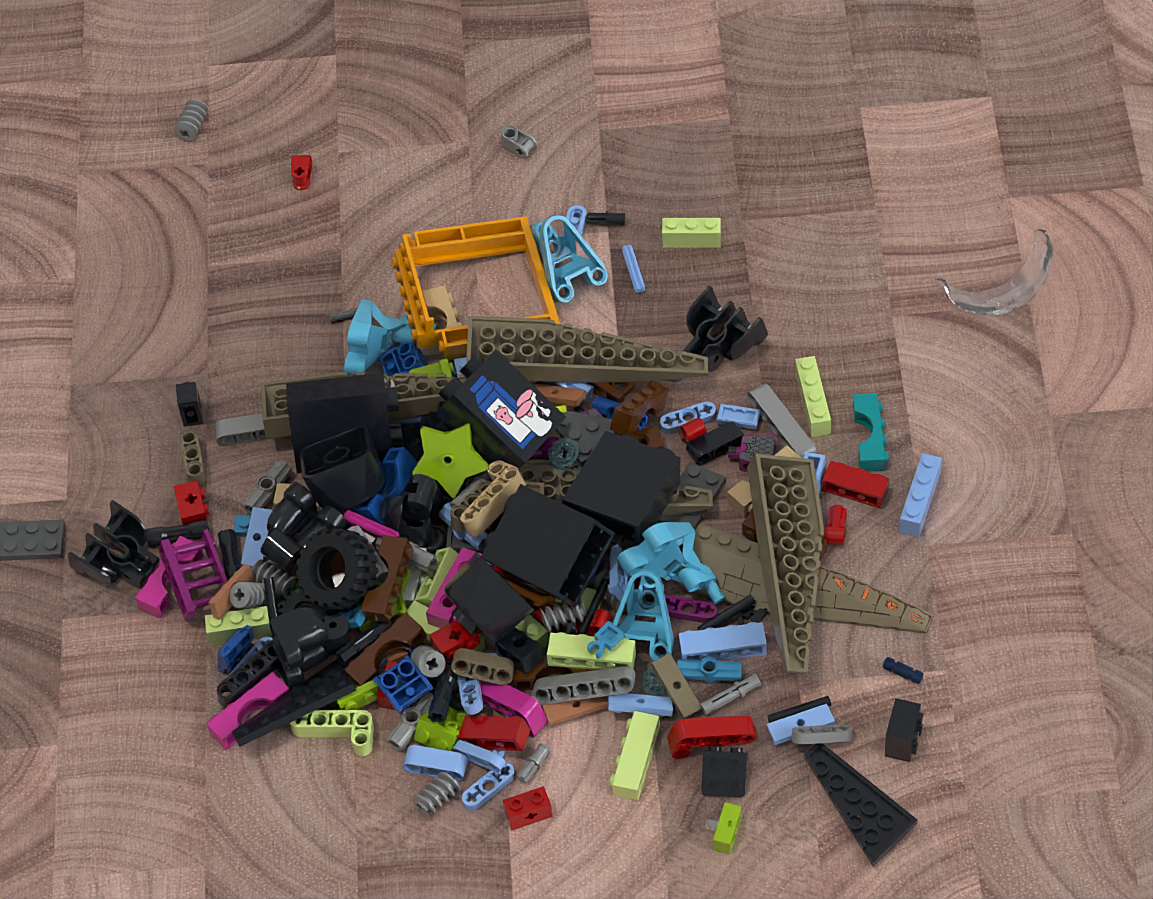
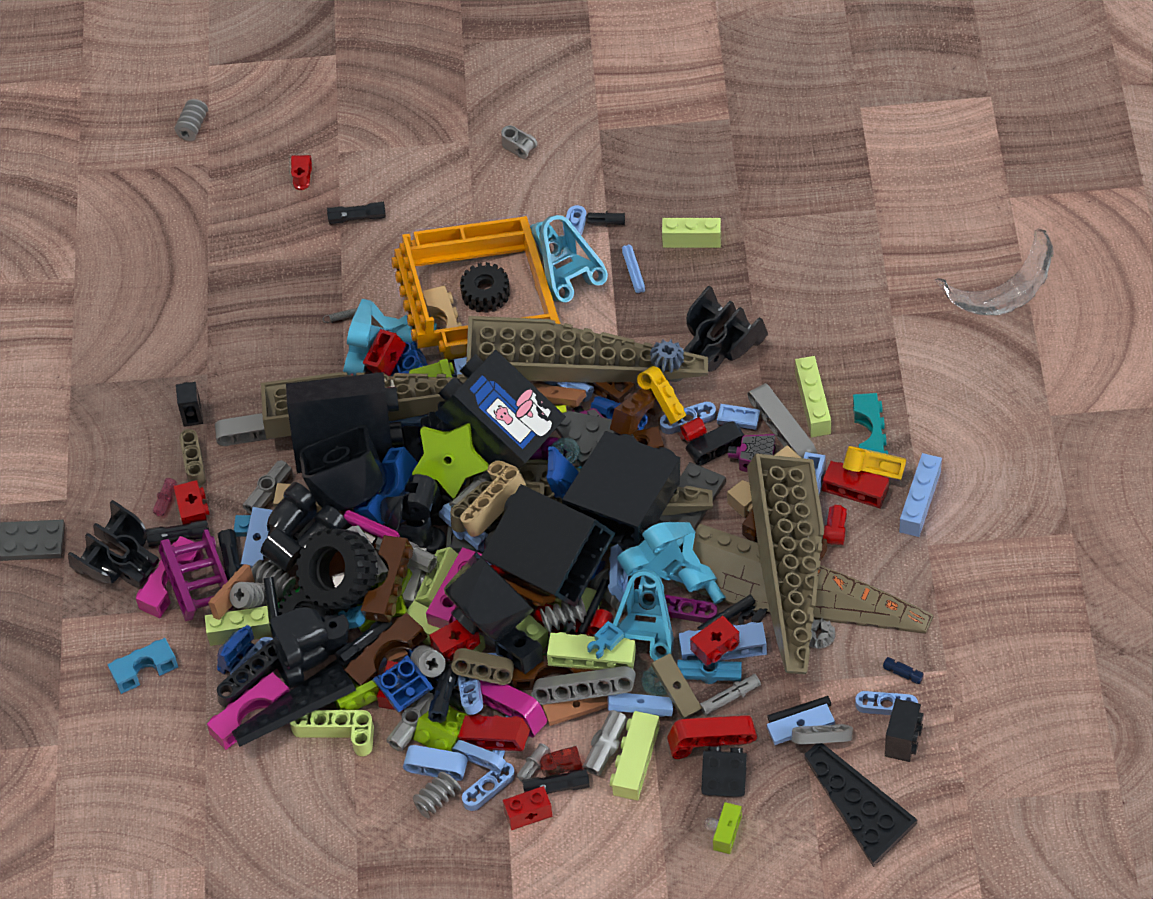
none -> dark azure arch [107,638,178,694]
none -> clear pink axle [153,478,177,517]
none -> black axle [327,201,386,224]
none -> red brick [363,329,406,376]
none -> black tyre [460,262,510,313]
none -> black axle [522,768,590,794]
none -> clear red leg [540,746,583,777]
none -> blue slope [546,446,579,499]
none -> light grey piece [582,710,628,776]
none -> yellow plate [637,366,686,424]
none -> sand blue gear [650,339,684,373]
none -> red brick [690,615,740,666]
none -> light grey gear [809,618,835,649]
none -> yellow plate [843,446,906,480]
none -> light blue beam [855,691,918,715]

